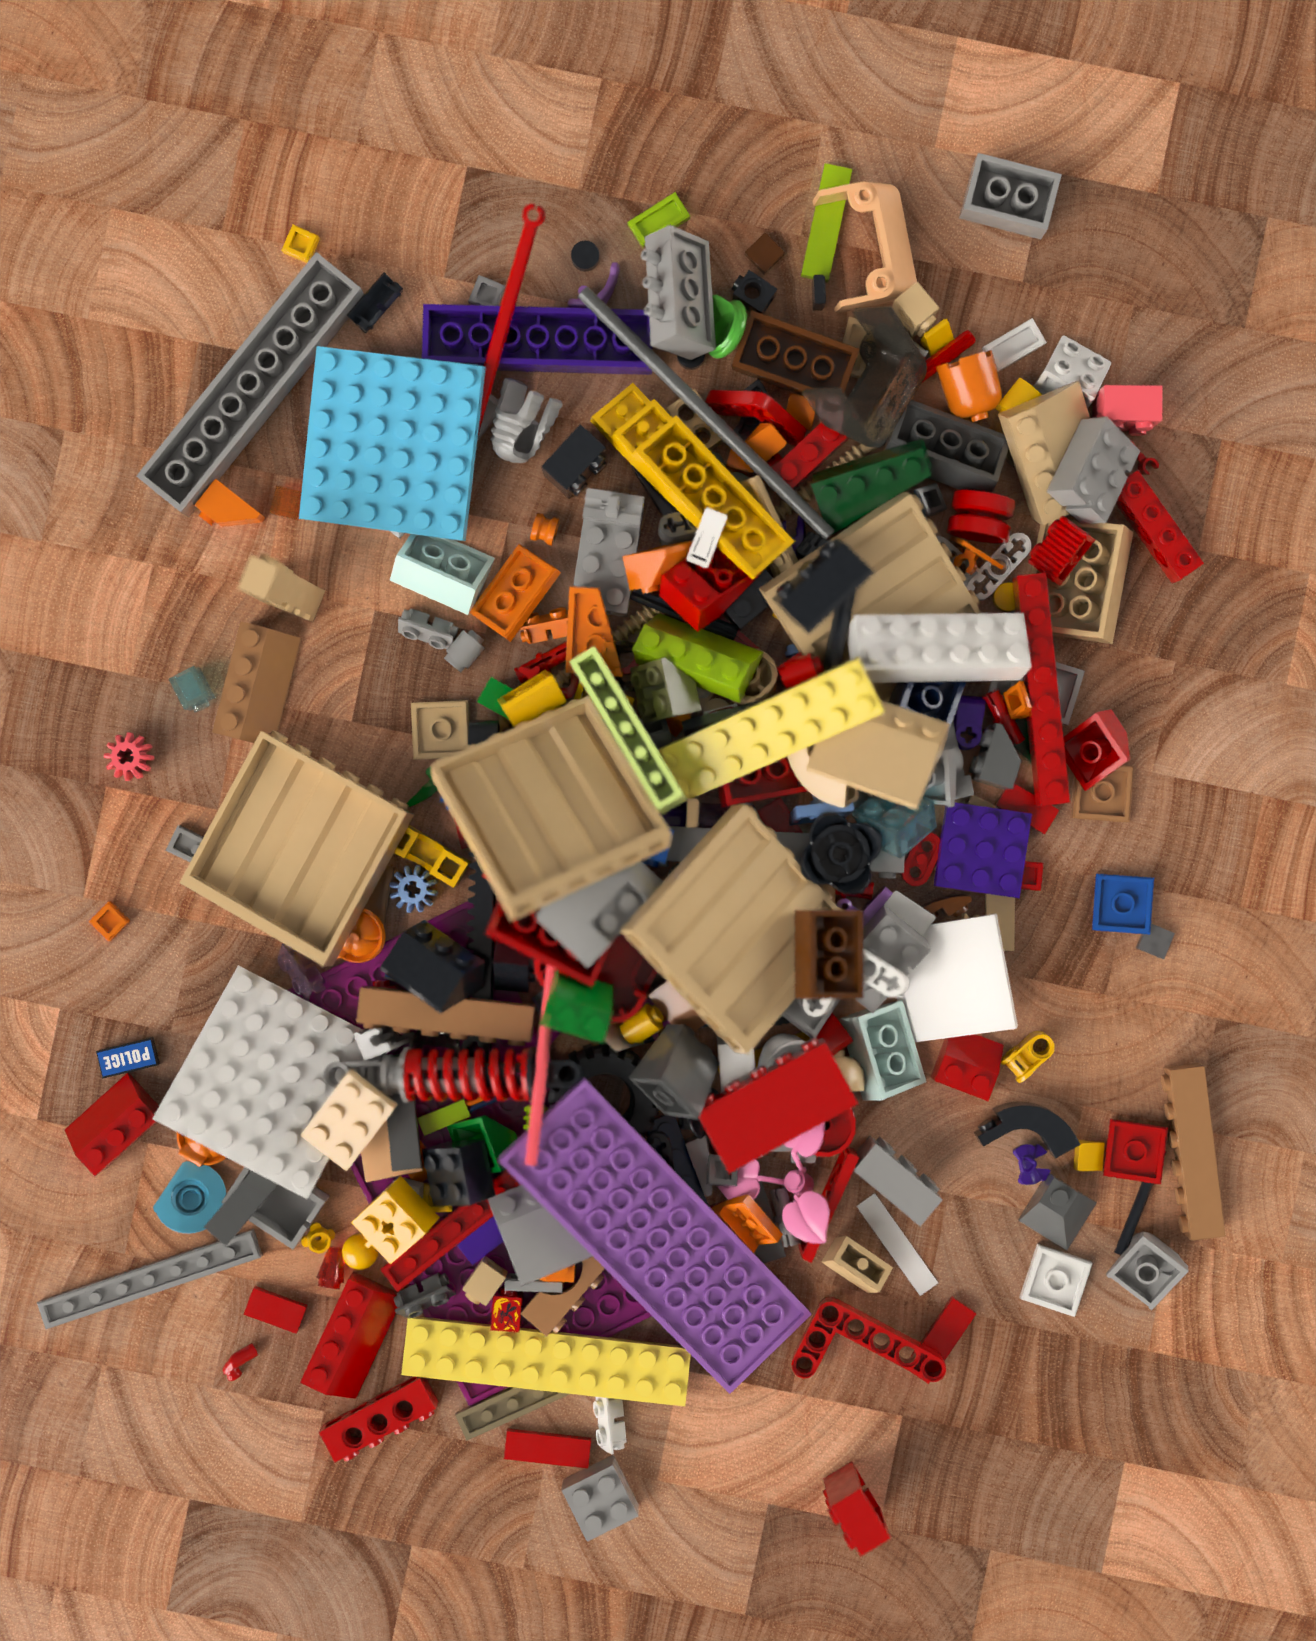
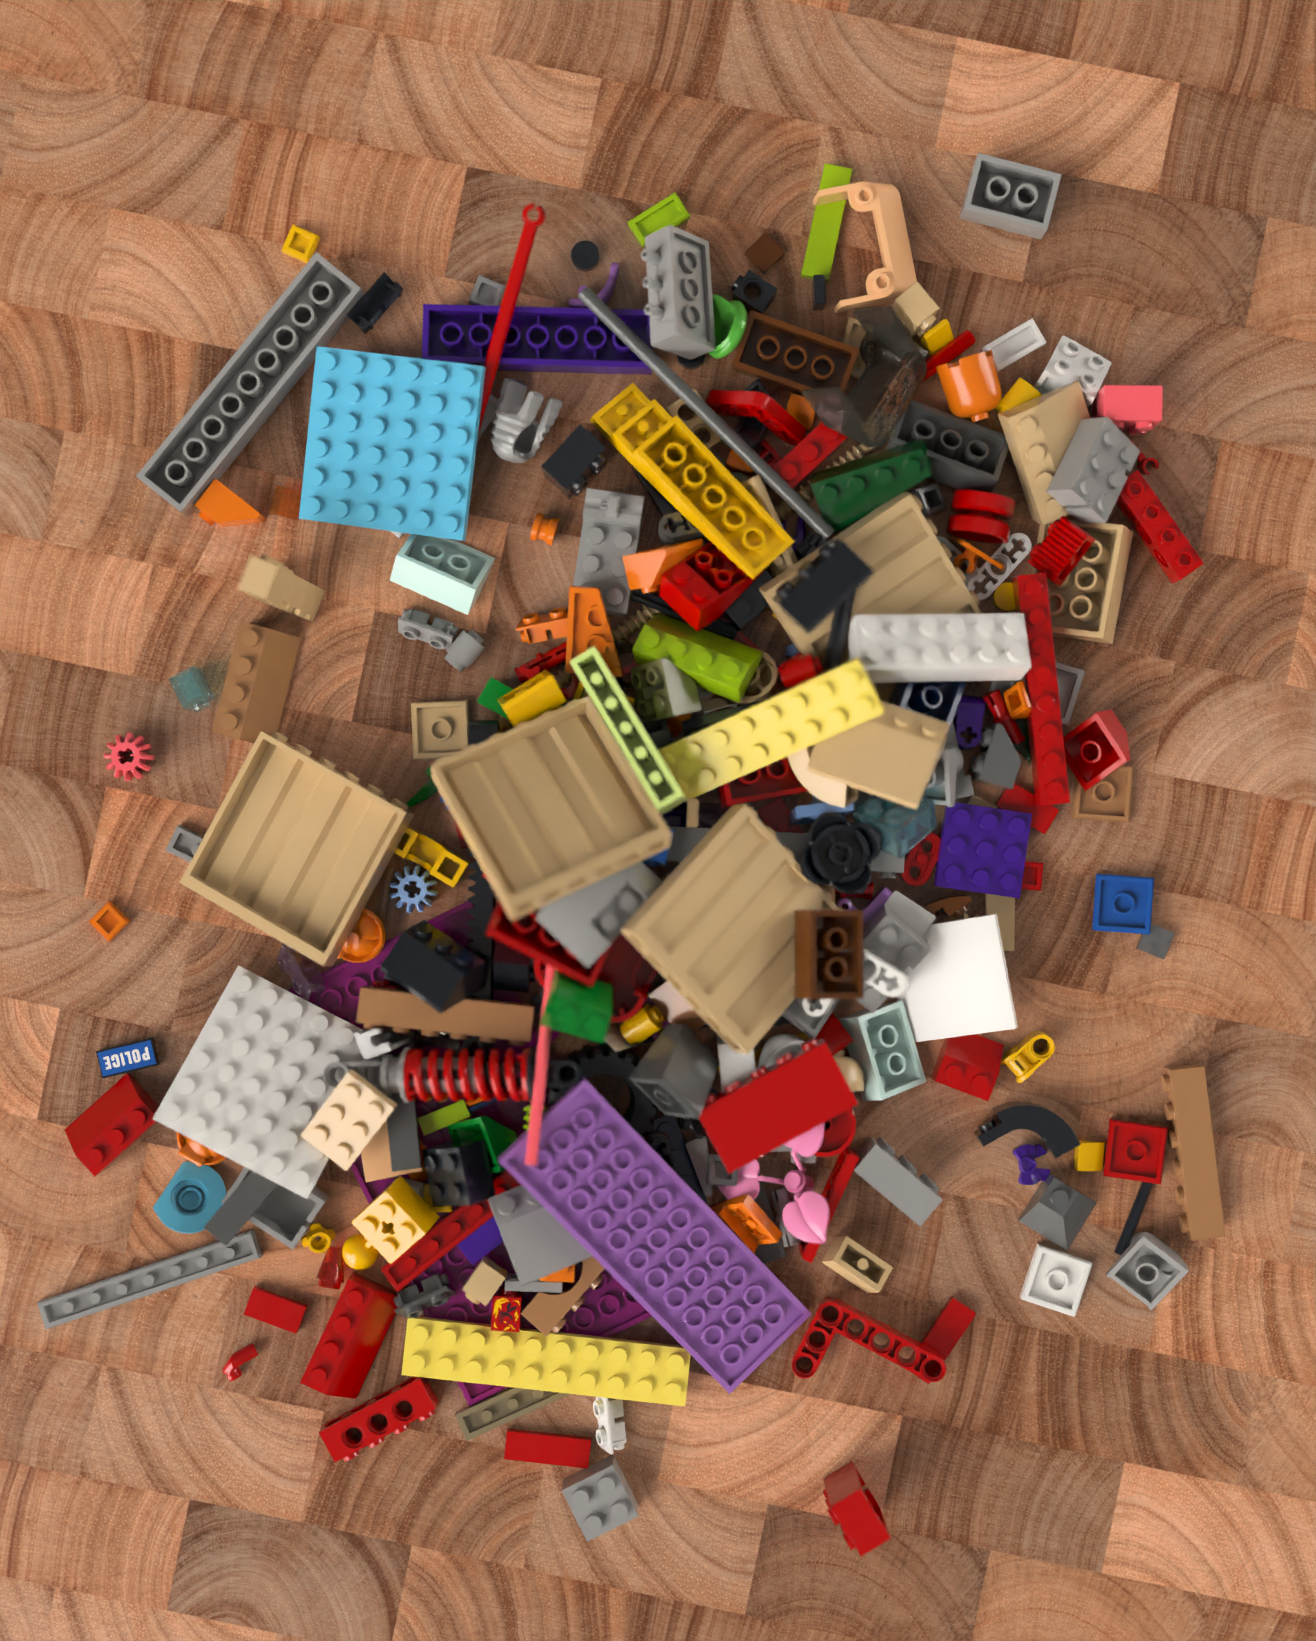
orange tile [469,544,561,642] -> none
white sticker [687,508,727,568] -> none
orange slope [745,423,787,462] -> none
white sticker [857,1193,938,1296] -> none

